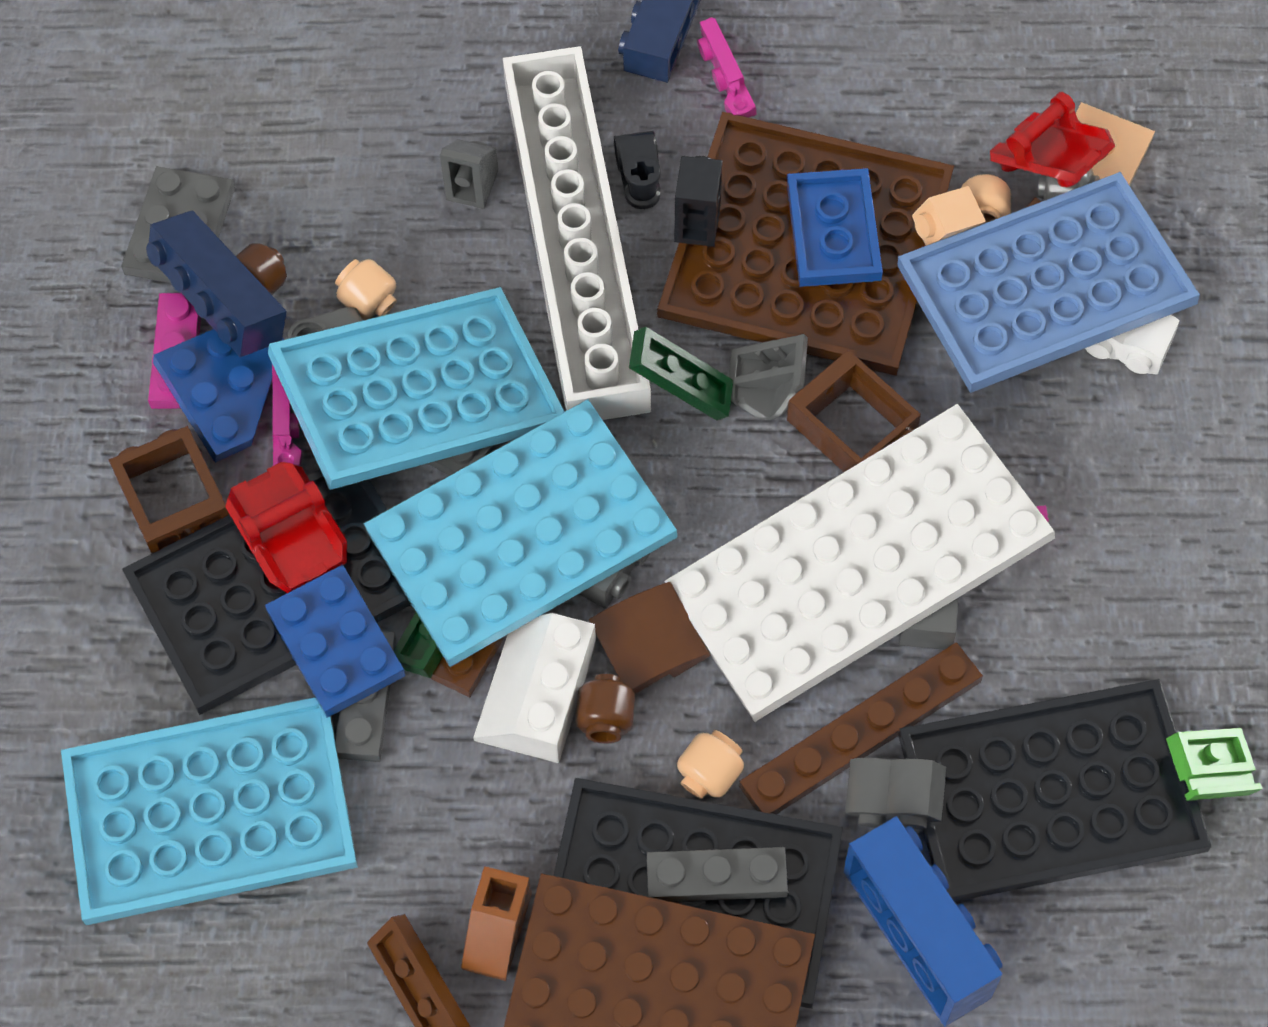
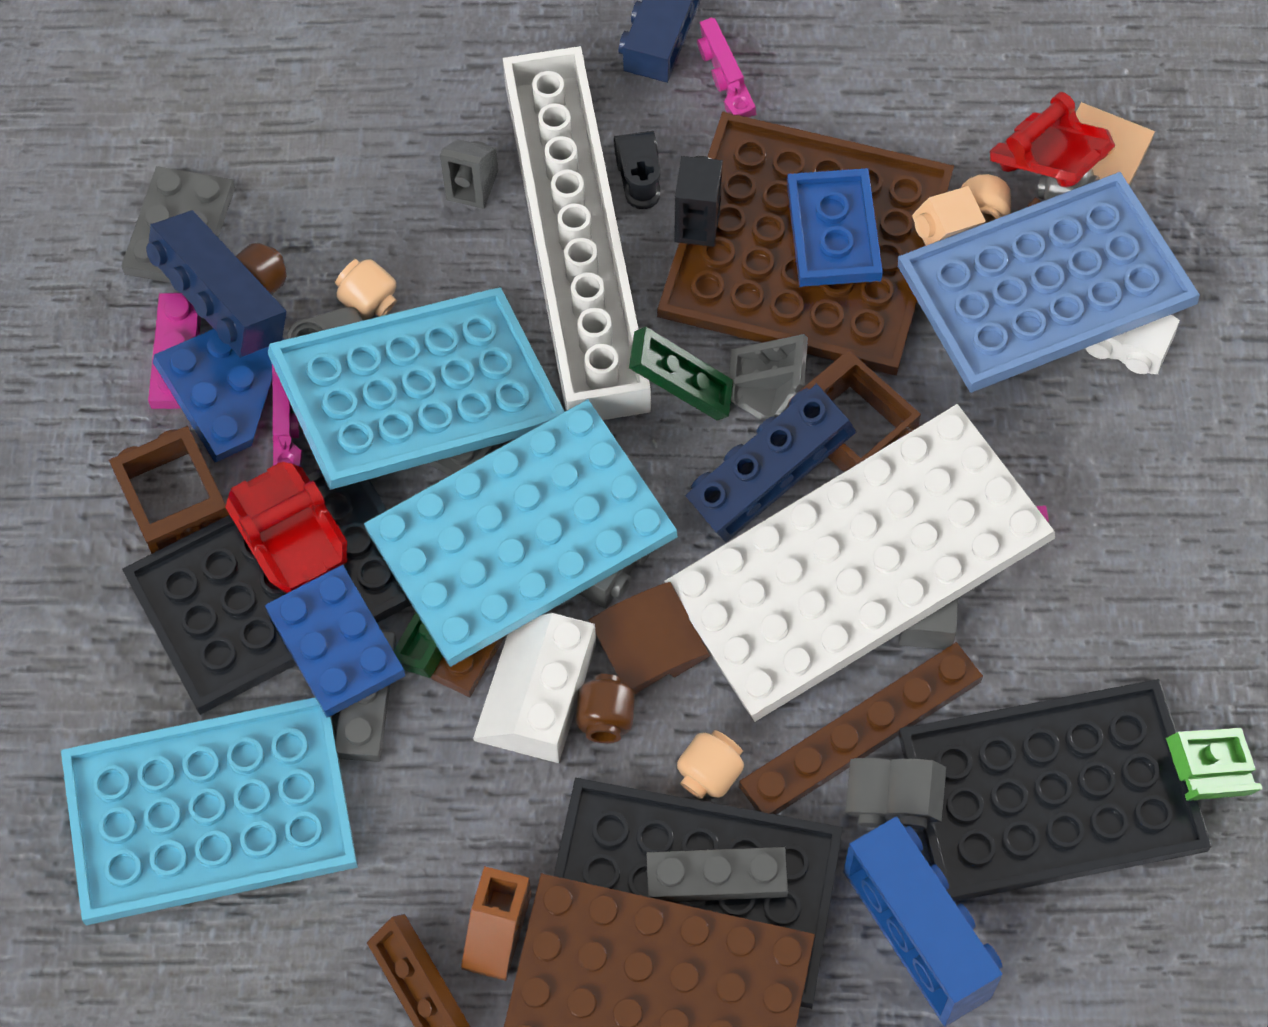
none -> dark blue brick [685,383,856,542]

